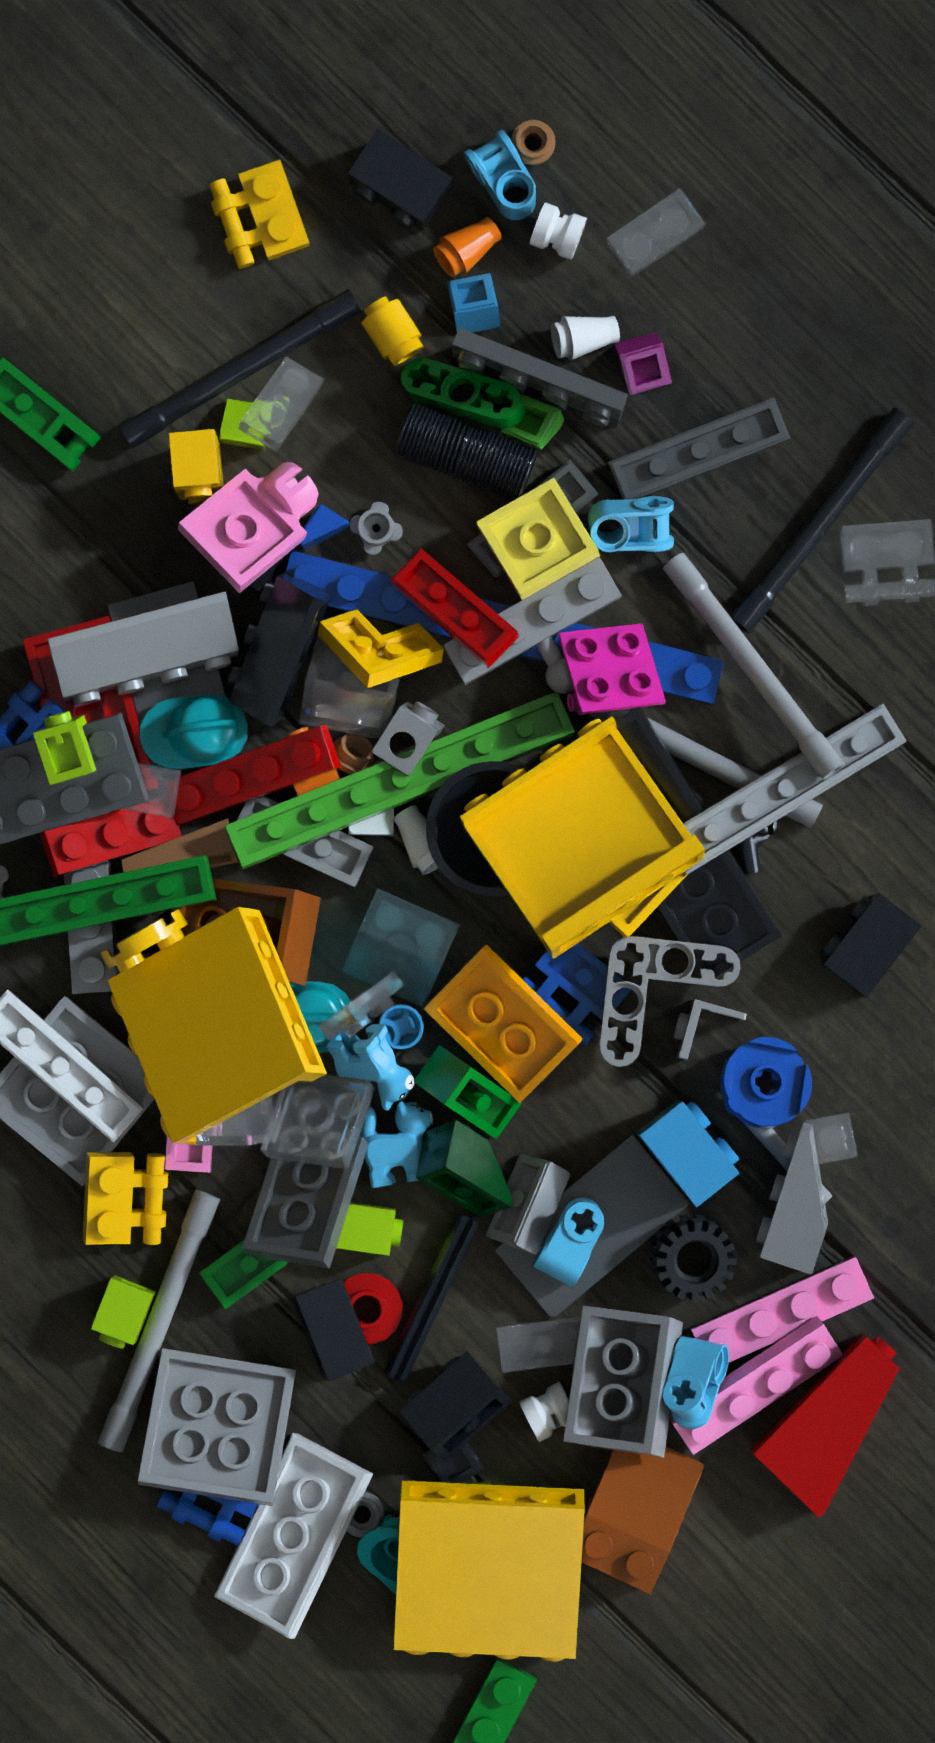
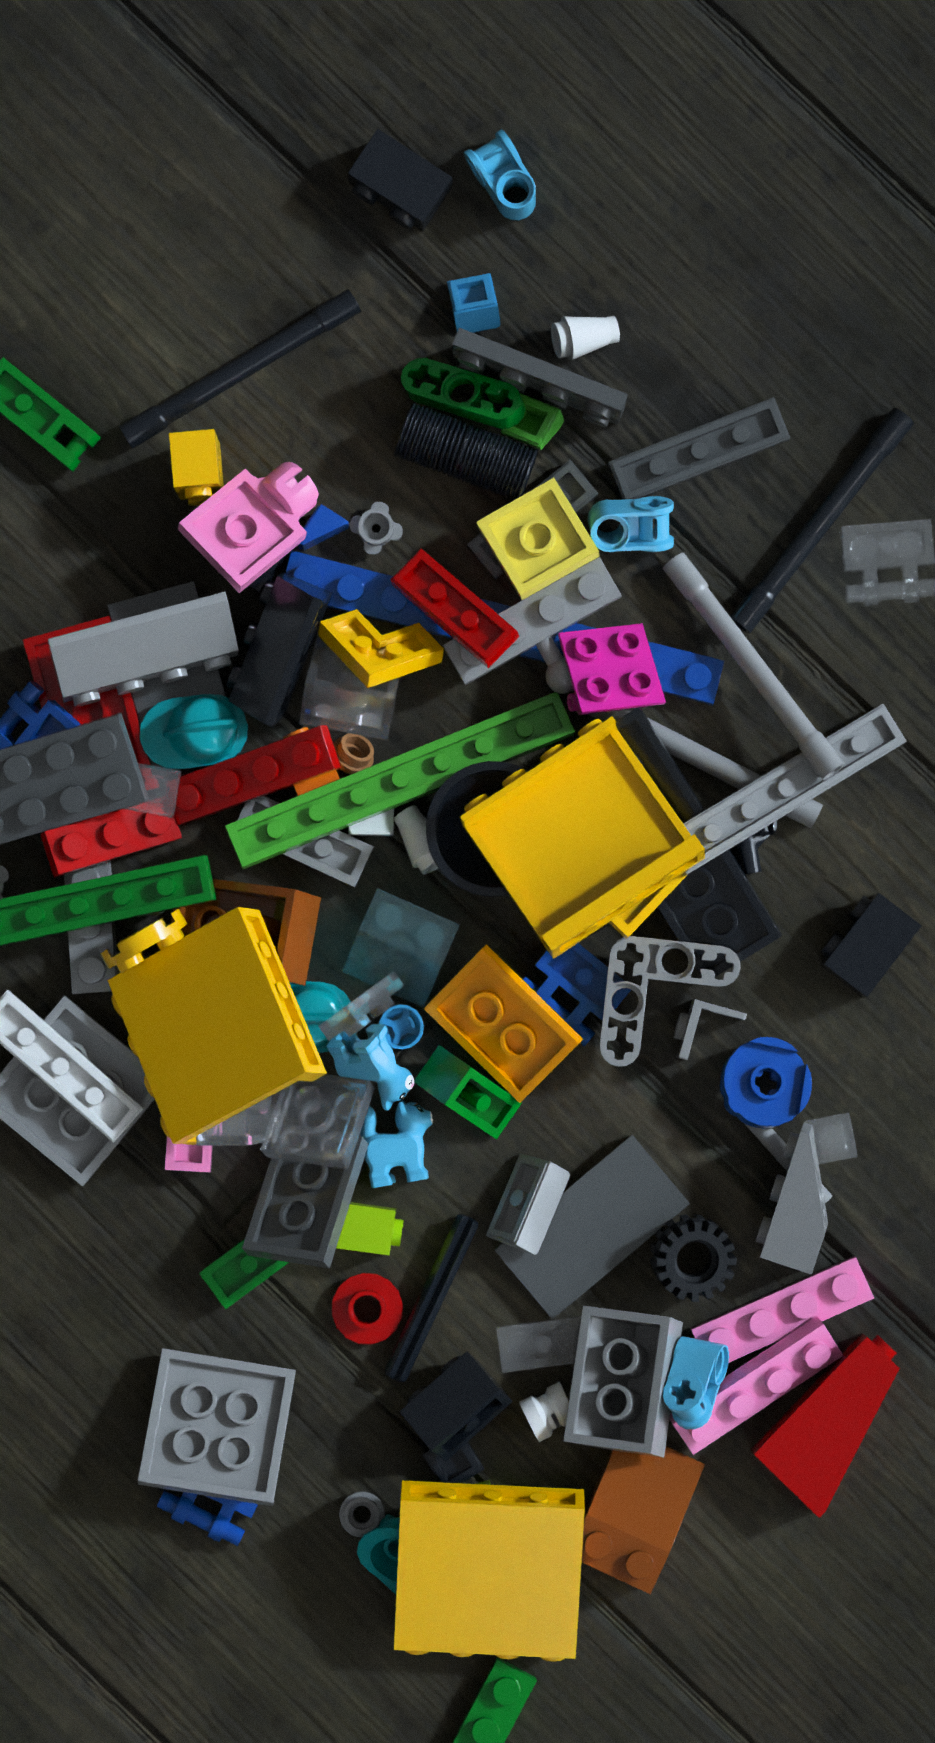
lime bracket [33,711,96,785] -> none
yellow plate [83,1152,168,1245] -> none
lime brick [91,1275,157,1349] -> none
light grey piece [97,1189,220,1452] -> none
medium nougat piece [121,818,239,872] -> none
yellow plate [209,160,310,269] -> none
white tile [214,1433,373,1639] -> none
lime slope [219,399,272,450] -> none
clear plate [238,356,324,452] -> none
black hinge [290,1278,375,1382] -> none
yellow brick [361,296,424,366] -> none
light grey bracket [372,701,445,775] -> none
dark green slope [416,1120,513,1218] -> none
orange cone [433,217,502,277] -> none
medium nougat plate [511,120,555,165] -> none
white wheel [530,202,587,260] -> none
medium azure piece [532,1197,604,1288] -> none
clear plate [606,188,706,278] -> none
magenta slope [615,333,672,396] -> none
dark azure brick [636,1099,740,1207] -> none

